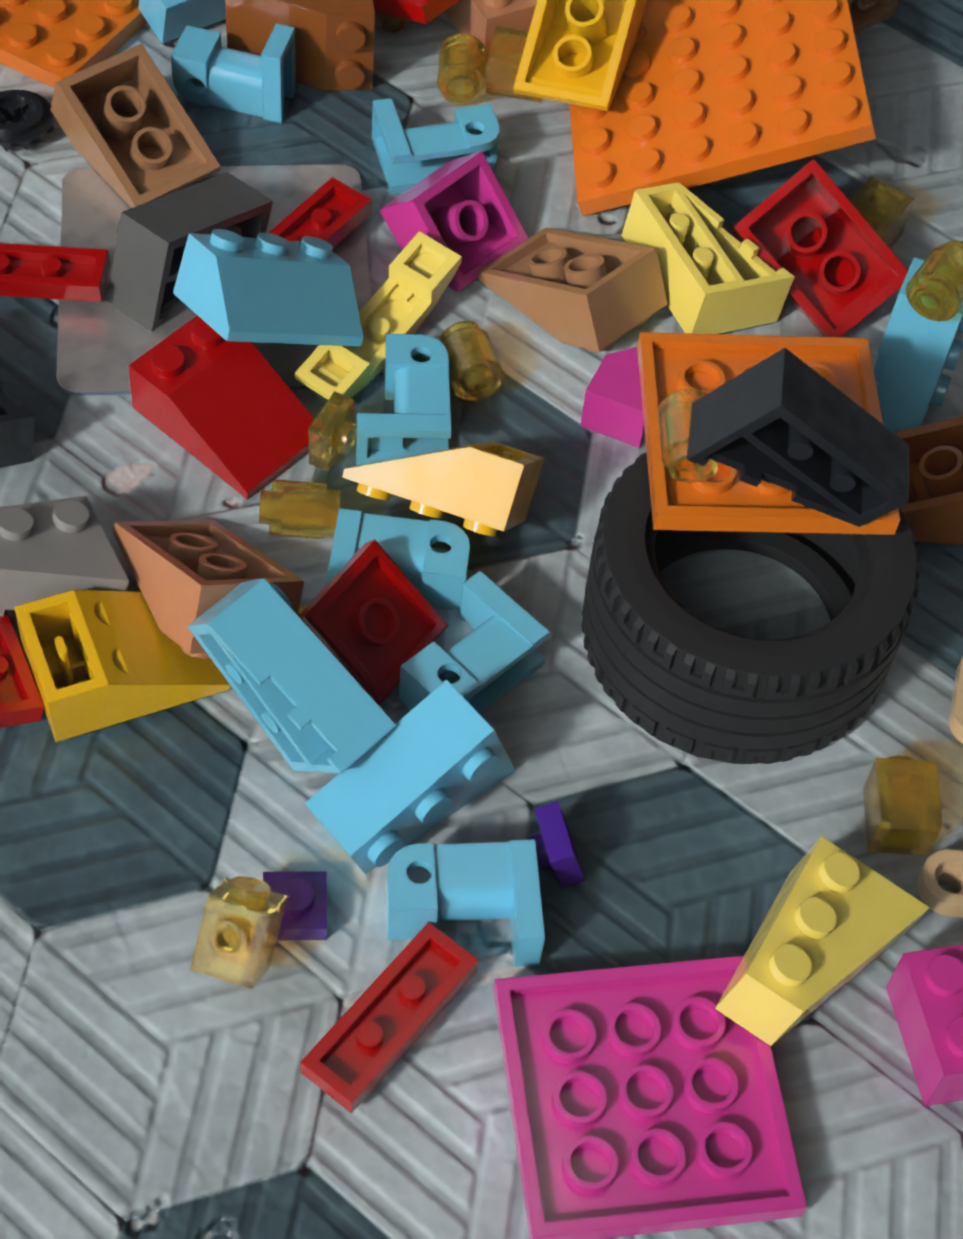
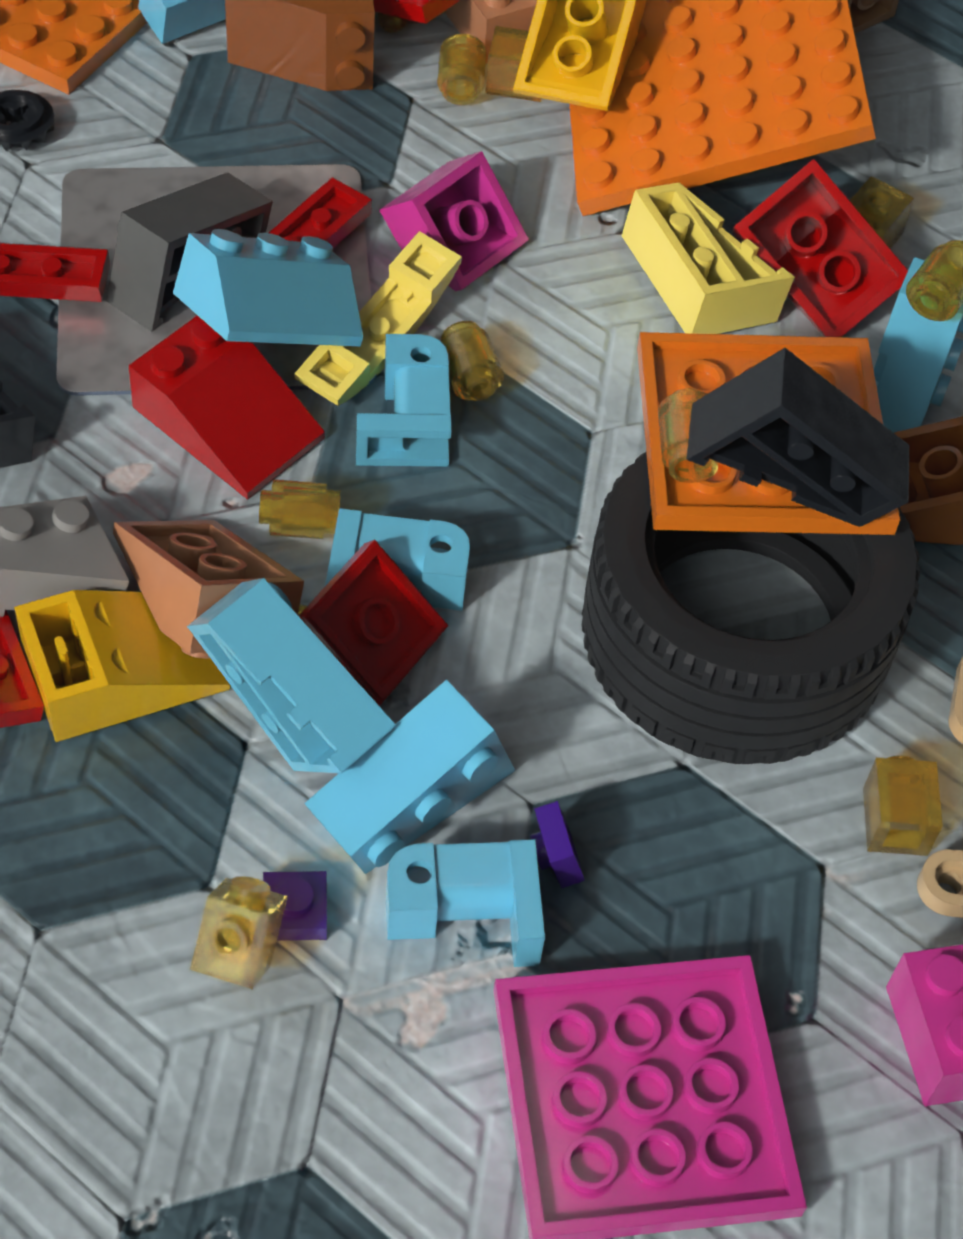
medium nougat slope [50,44,221,208] -> none
medium azure piece [171,23,296,123] -> none
red plate [300,922,479,1114] -> none
clear yellow plate [309,391,357,472] -> none
yellow slope [342,441,545,536] -> none
medium azure piece [372,98,500,194] -> none
medium azure piece [399,571,550,714] -> none
medium nougat slope [477,227,668,352] -> none
dark pink slope [580,347,645,448] -> none
light yellow wedge [715,836,930,1046] -> none

